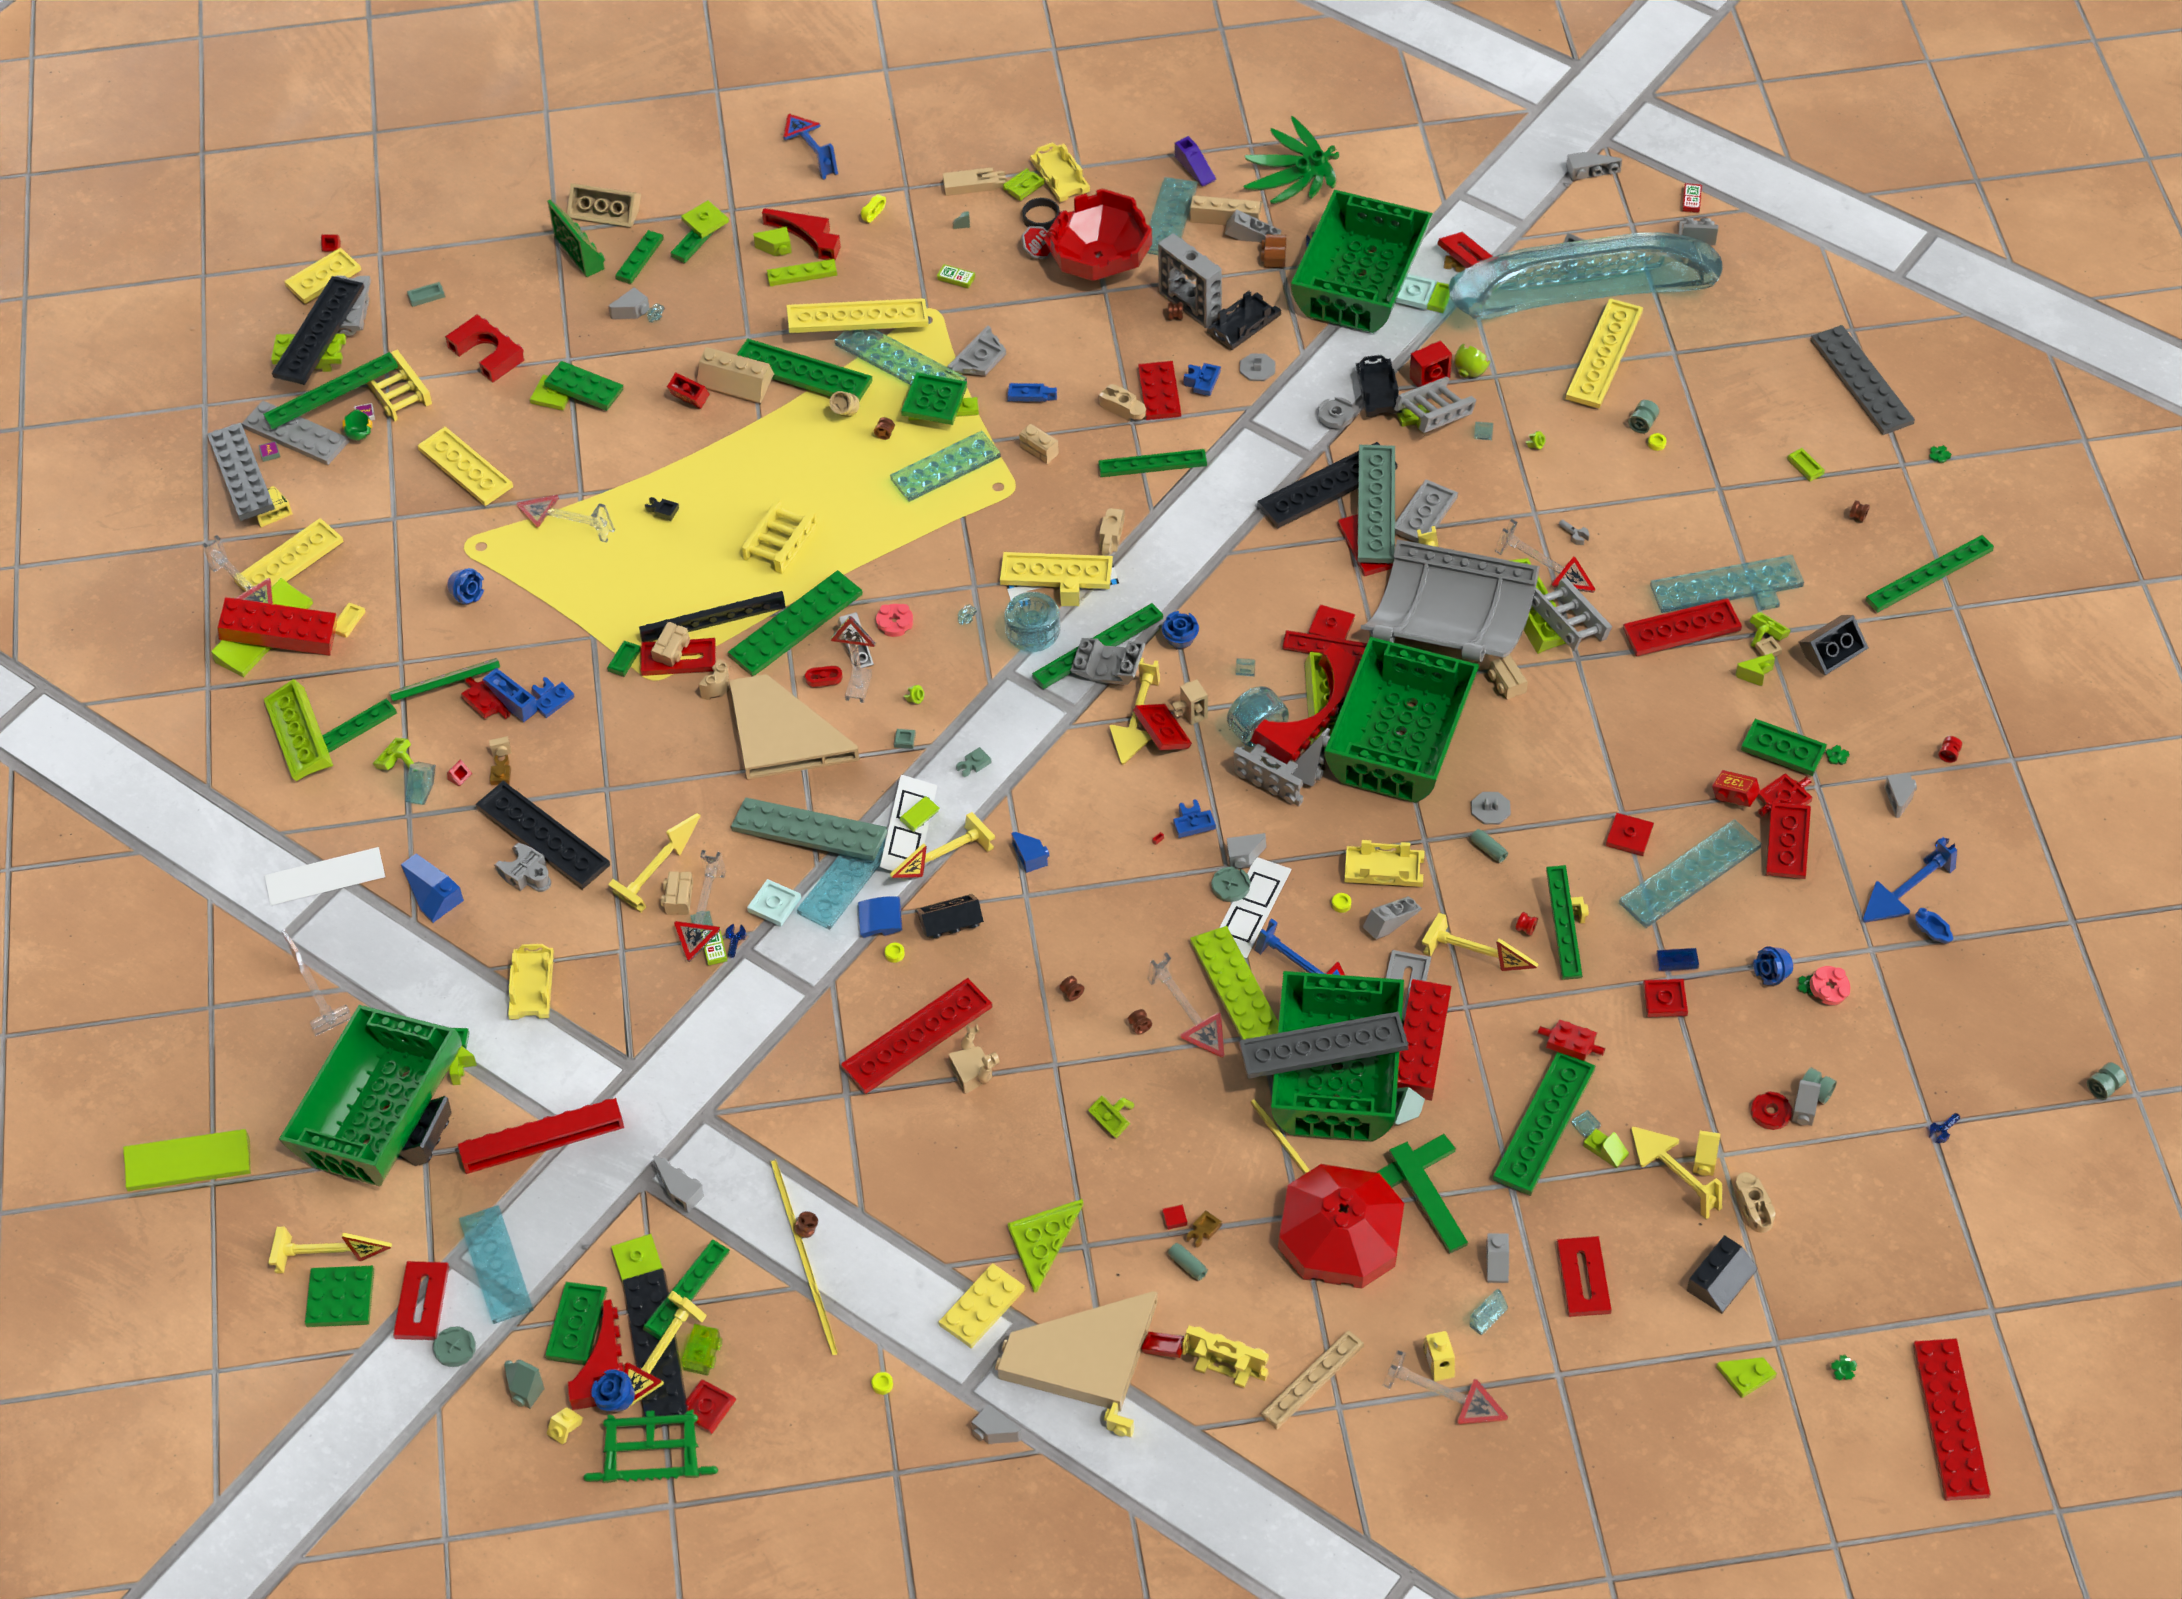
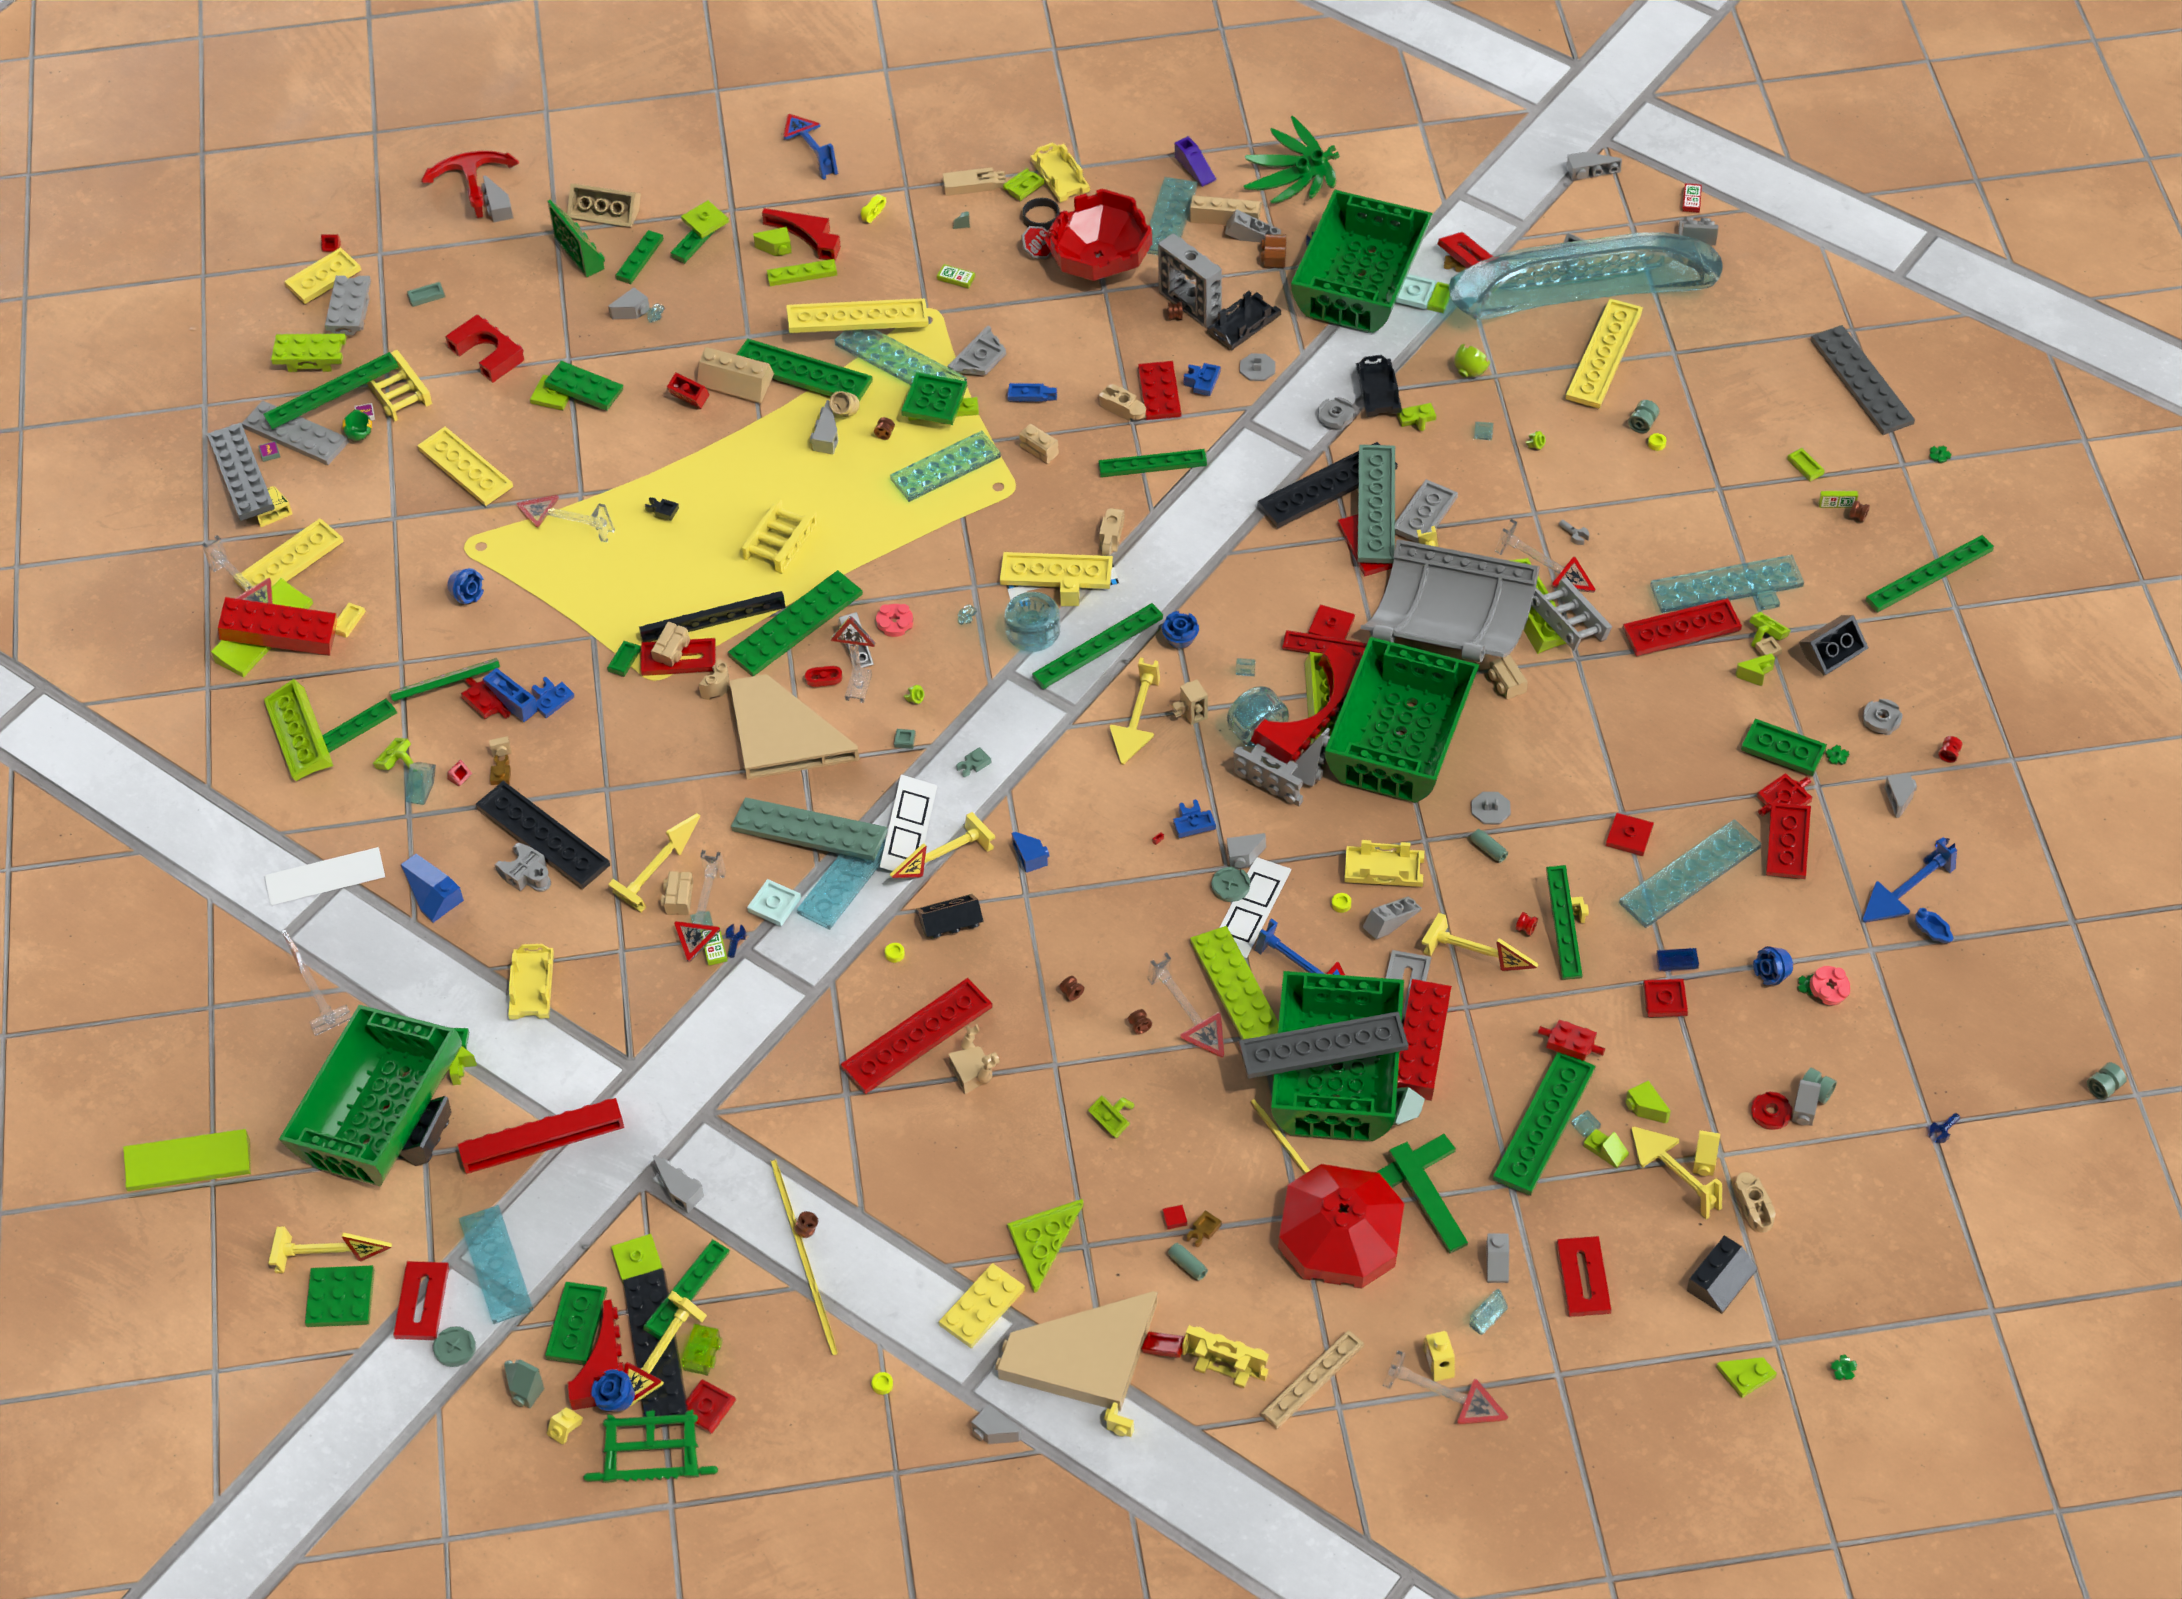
black plate [272,276,365,385] -> none
blue slope [858,896,902,938] -> none
lime tile [900,796,940,832] -> none
light grey slope [1070,638,1146,685] -> none
red plate [1133,704,1192,750] -> none
light grey fence [1394,377,1476,433] -> none
red brick [1409,340,1452,388] -> none
red brick [1712,770,1760,807] -> none
red plate [1913,1338,1991,1501] -> none
none -> red piece [421,151,519,218]
none -> light grey slope [481,175,514,222]
none -> light grey slope [810,400,839,454]
none -> lime slope [1625,1080,1671,1123]
none -> tile [1819,491,1858,508]
none -> light grey plate [1863,699,1903,735]

